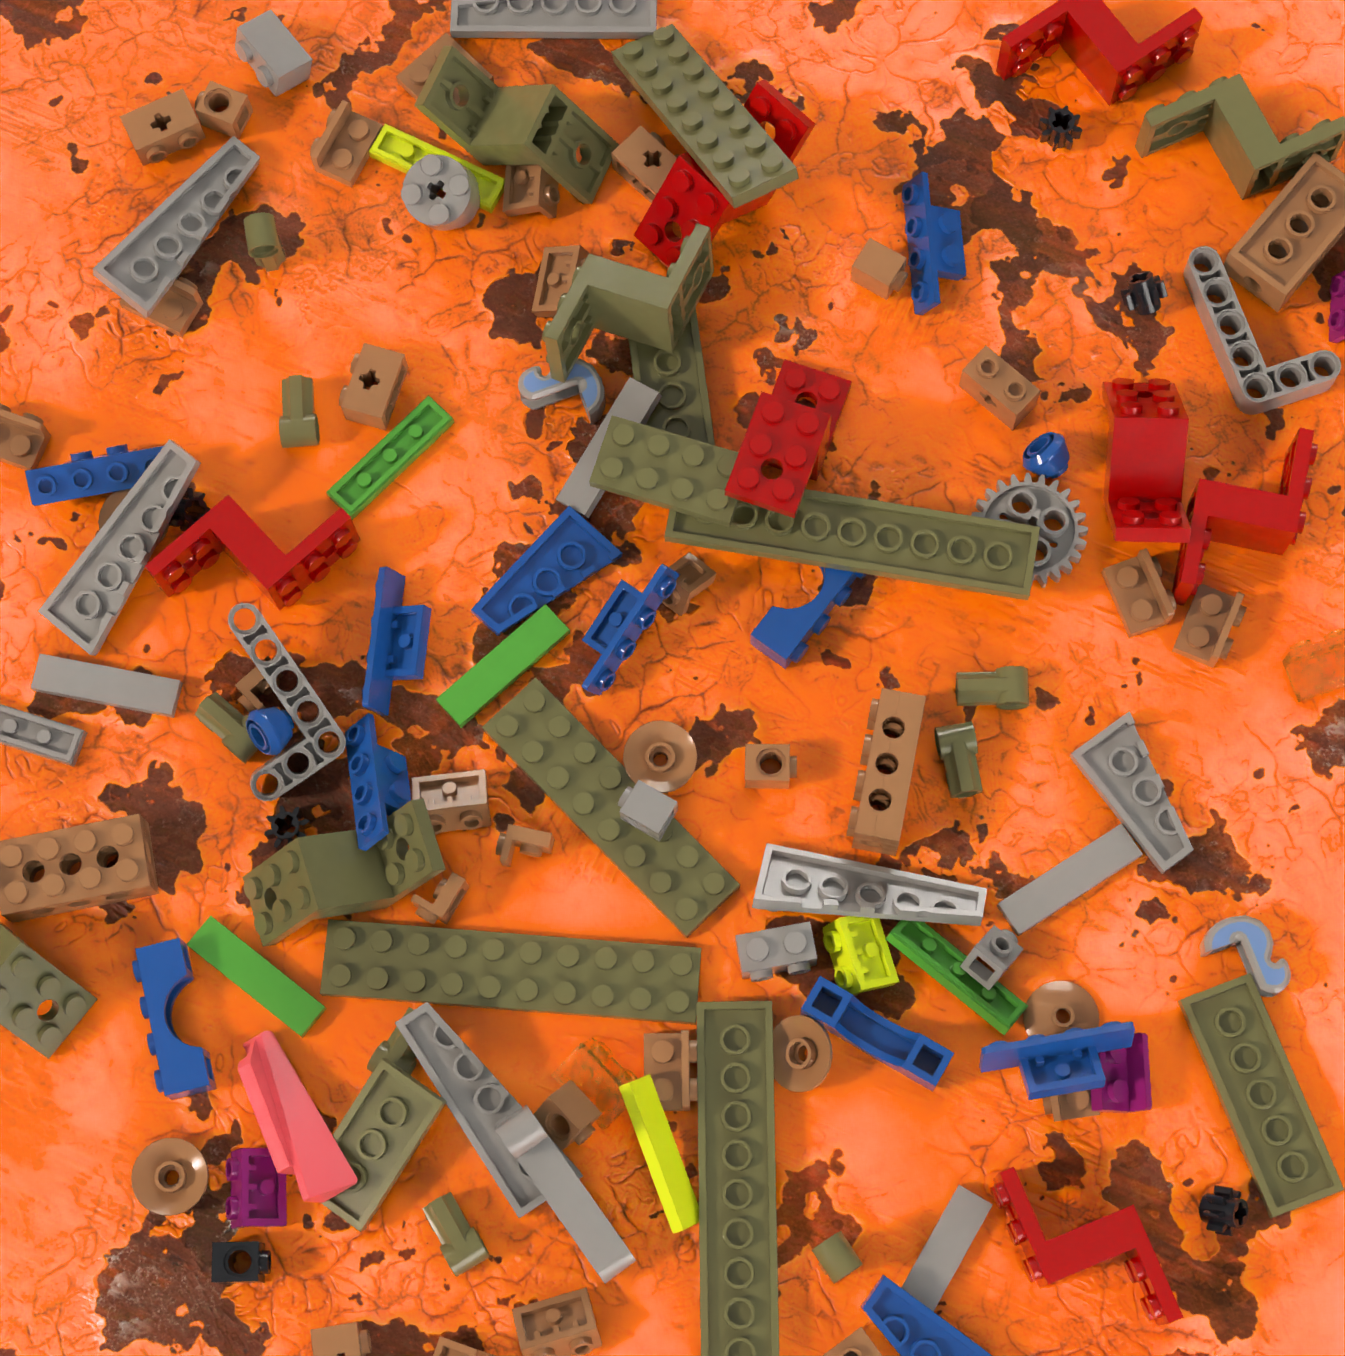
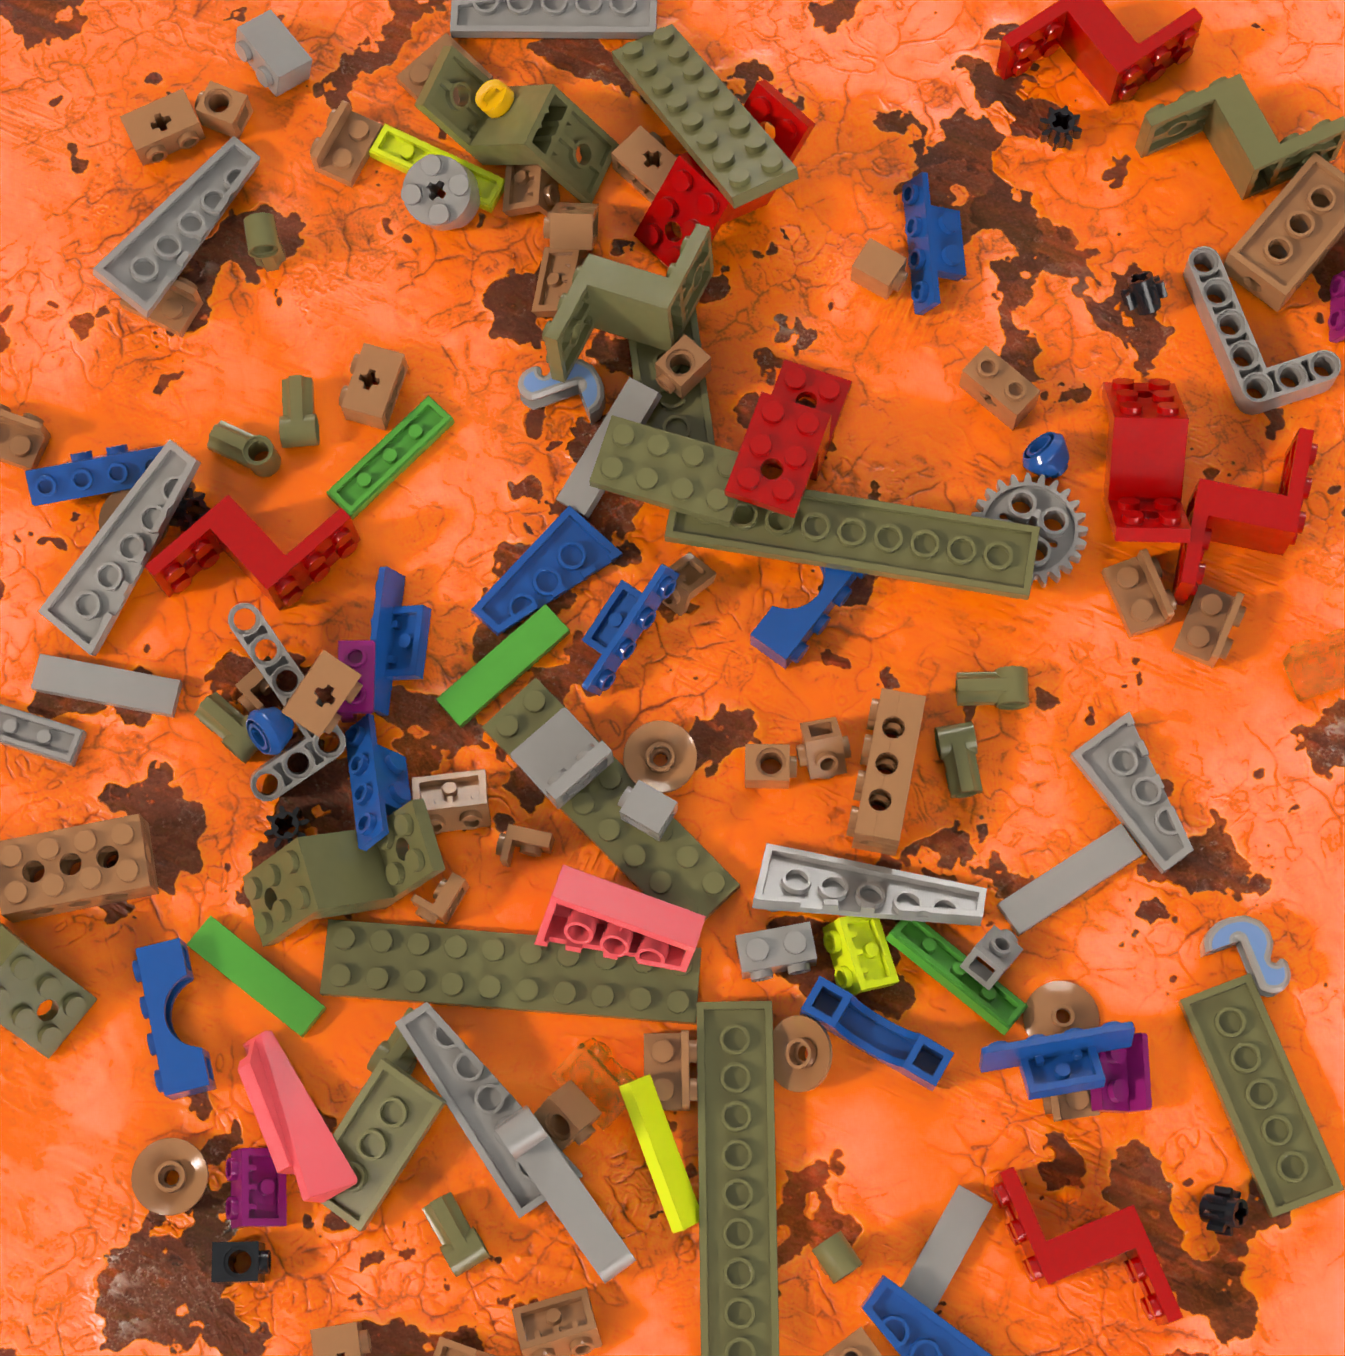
none -> olive piece [207,420,281,478]
none -> medium nougat brick [281,650,363,737]
none -> magenta bracket [337,640,376,723]
none -> yellow tile [475,79,514,118]
none -> light grey bracket [510,707,614,810]
none -> coral wedge [534,865,706,972]
none -> medium nougat brick [543,202,599,250]
none -> medium nougat brick [655,334,712,399]
none -> medium nougat brick [796,717,852,780]

